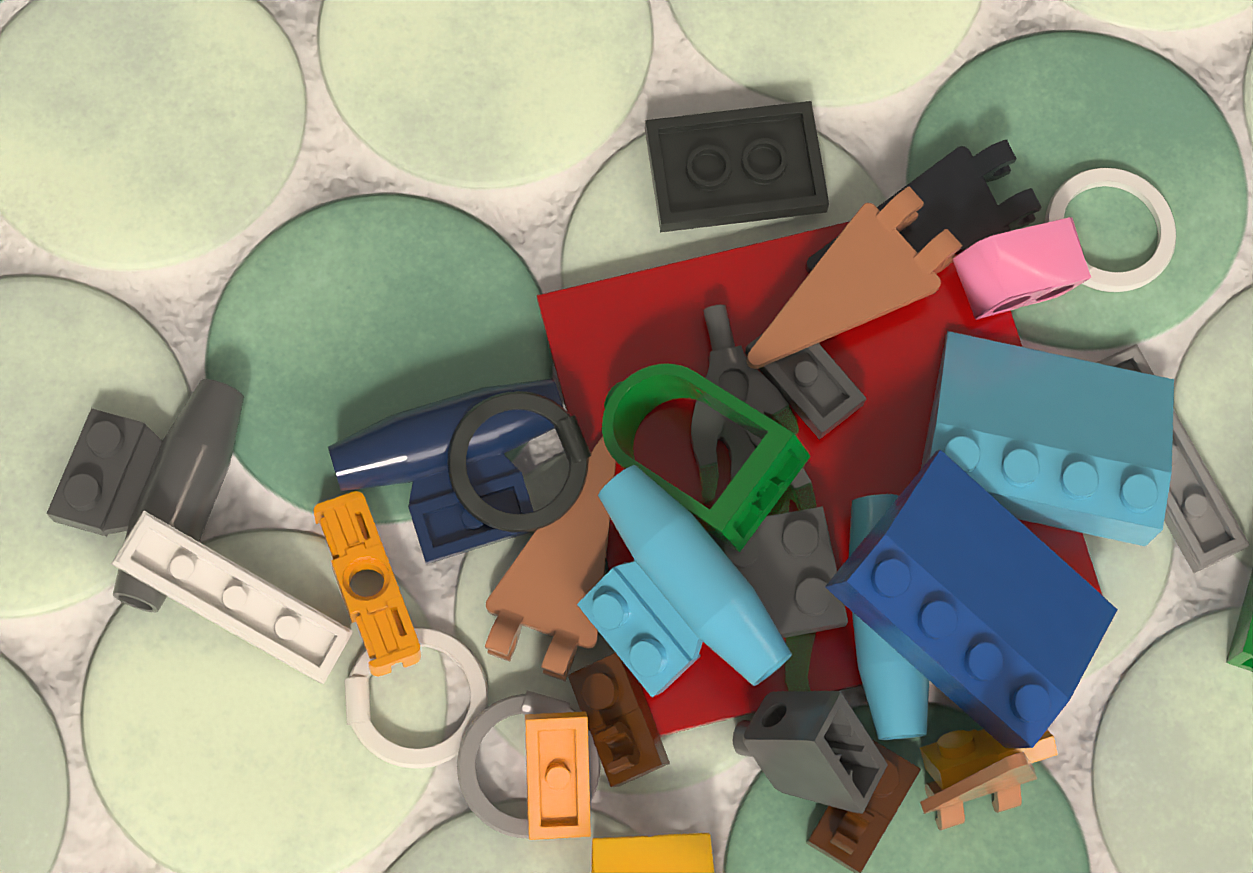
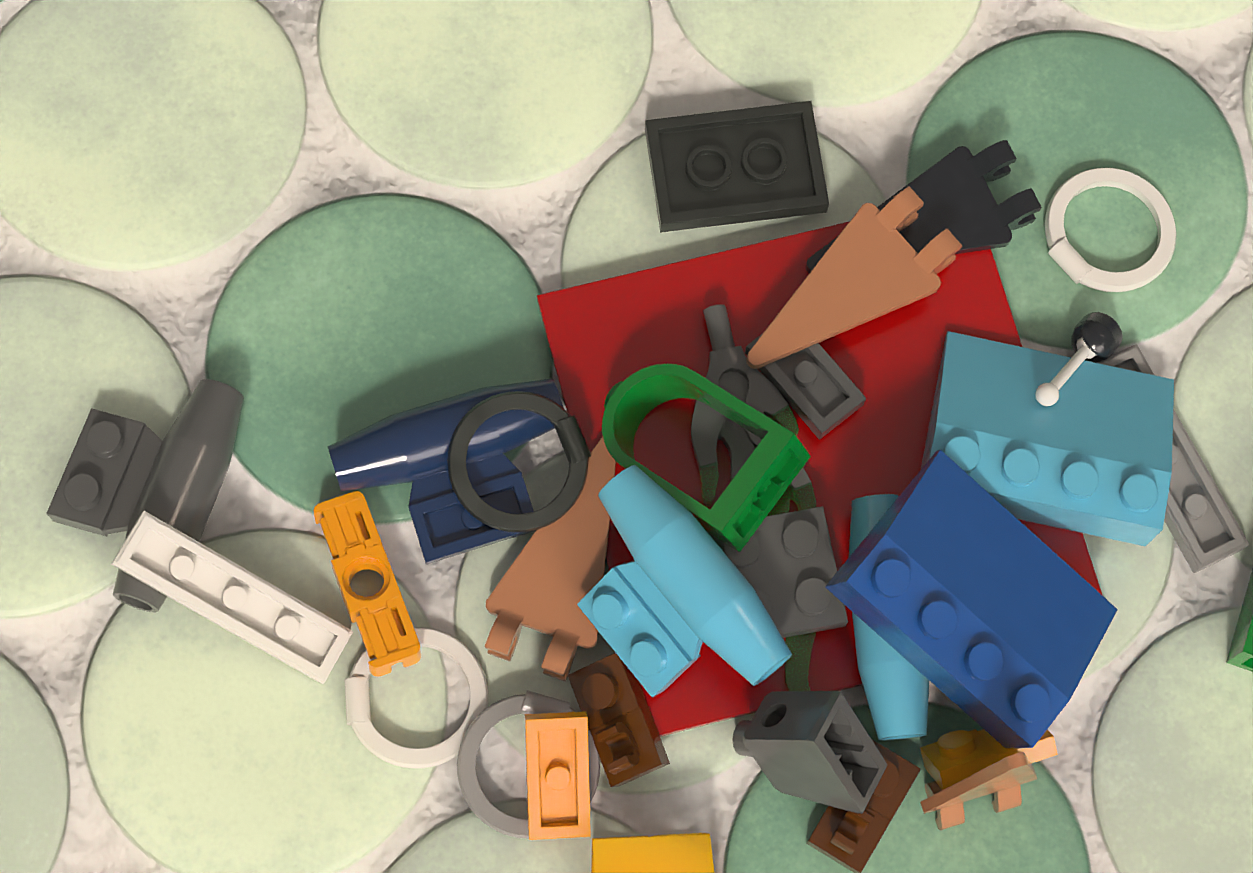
bright pink piece [953,217,1091,319] -> none
none -> black hinge [1035,312,1122,406]

